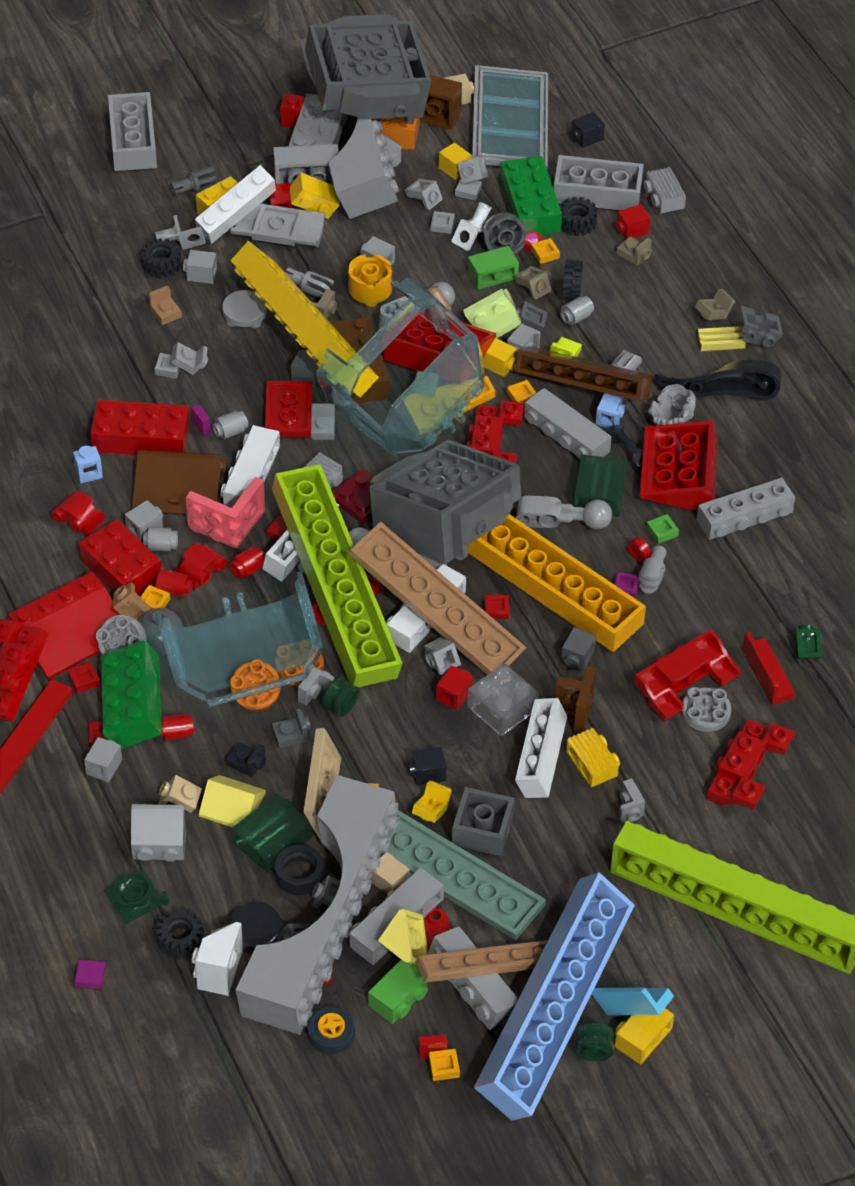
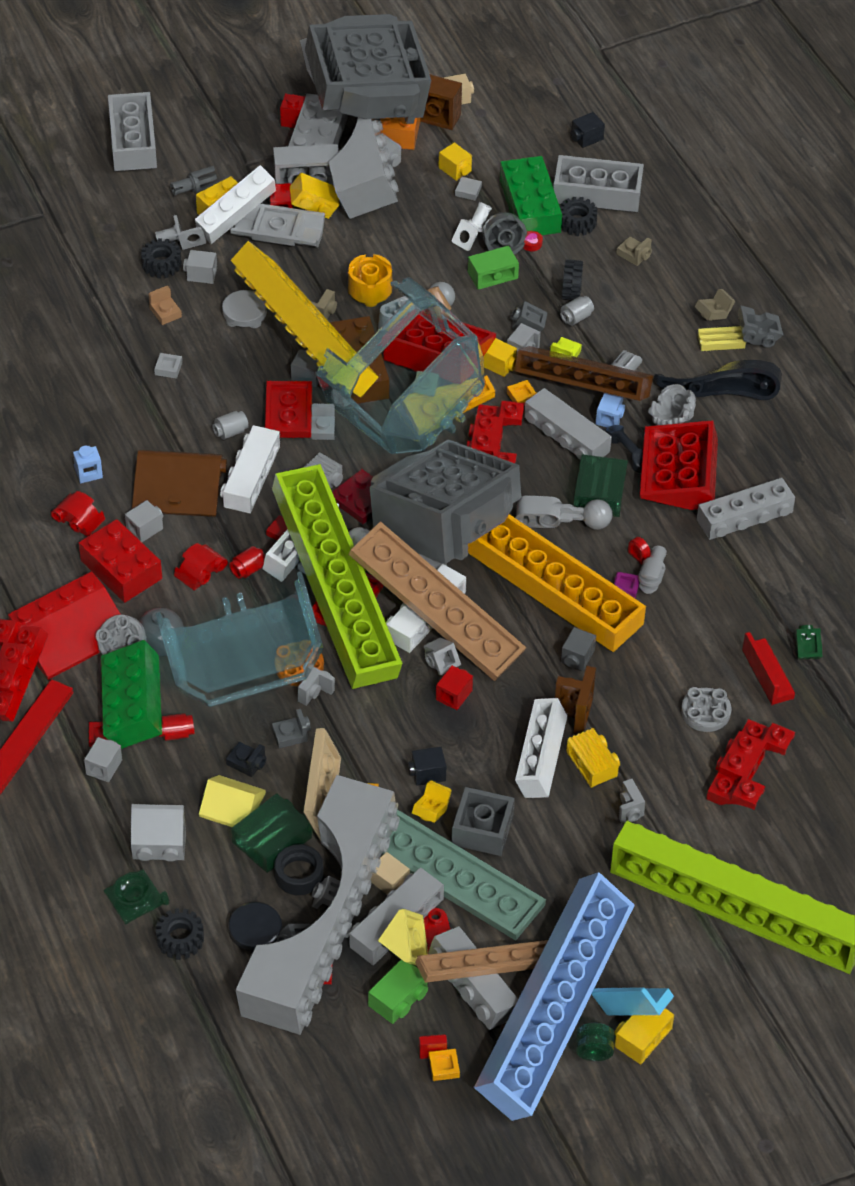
red plate [68,662,100,694] -> none
magenta tile [75,960,106,990] -> none
red brick [91,400,190,455] -> none
medium nougat bracket [113,582,151,621] -> none
light orange plate [141,585,170,609] -> none
light grey brick [143,527,178,552] -> none
red brick [155,568,194,598] -> none
tan bracket [158,775,202,813] -> none
light grey bracket [171,342,208,375] -> none
coral bracket [186,477,265,549] -> none
magenta tile [191,404,211,437] -> none
white slope [192,922,243,996] -> none
orange tile [230,659,281,711] -> none
light grey arm [285,267,334,299] -> none
black wheel [307,1006,355,1054] -> none
clear green wheel [322,677,360,717] -> none
light grey brick [360,236,395,266] -> none
light grey bracket [405,179,443,210] -> none
light grey tile [430,211,455,234] -> none
light grey bracket [458,156,488,183] -> none
yellowish green bracket [463,289,521,338] -> none
clear brick [467,663,538,736] -> none
clear light blue door [472,65,548,169] -> none
red tile [484,595,510,619] -> none
dark tan bracket [514,266,551,300] -> none
light orange plate [531,238,560,264] -> none
red brick [615,204,651,240] -> none
red bracket [634,629,741,721] -> none
light grey brick [643,167,686,214] -> none
bright green tile [646,514,679,544] -> none

